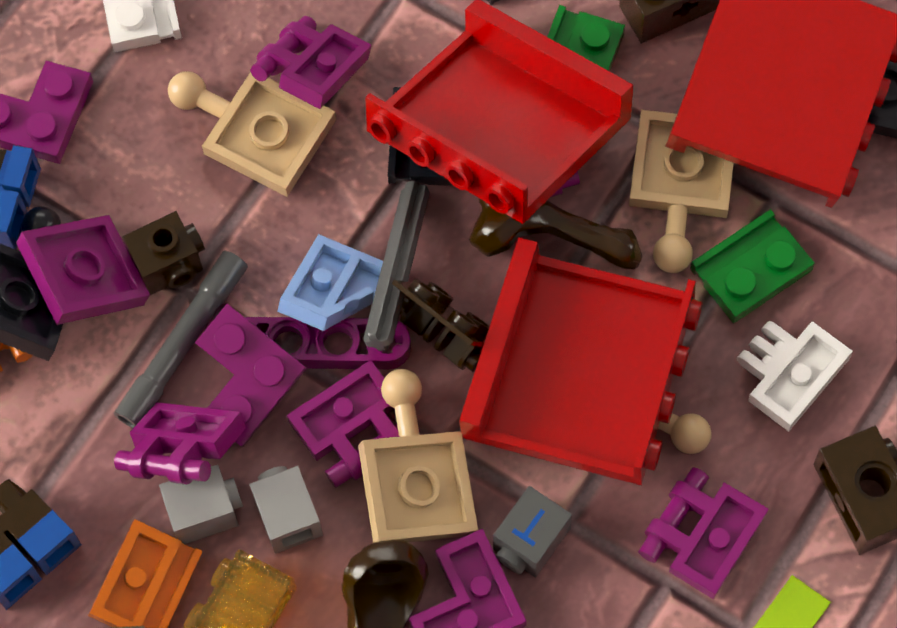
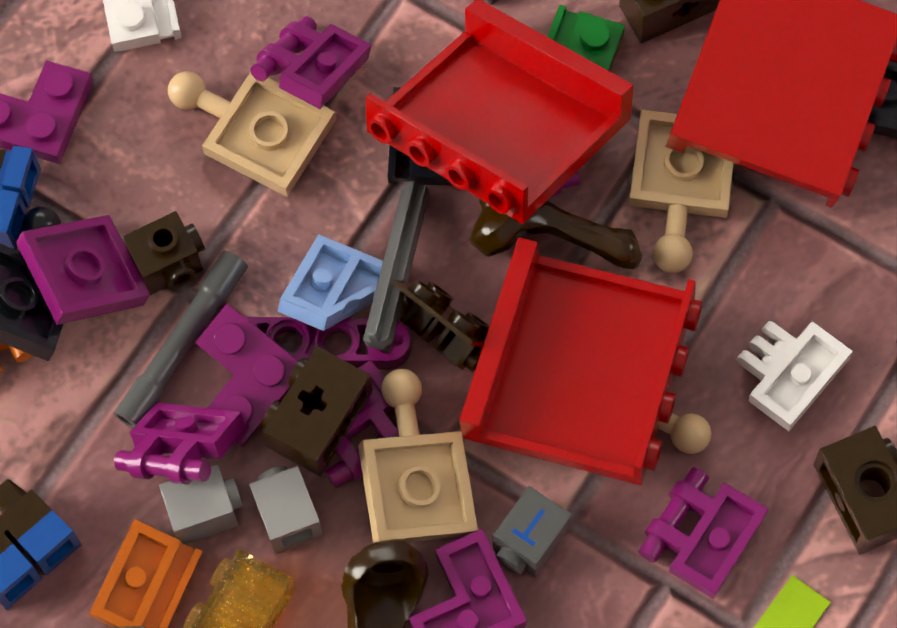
green plate [690,209,815,324] -> none
none -> dark brown brick [262,346,373,477]

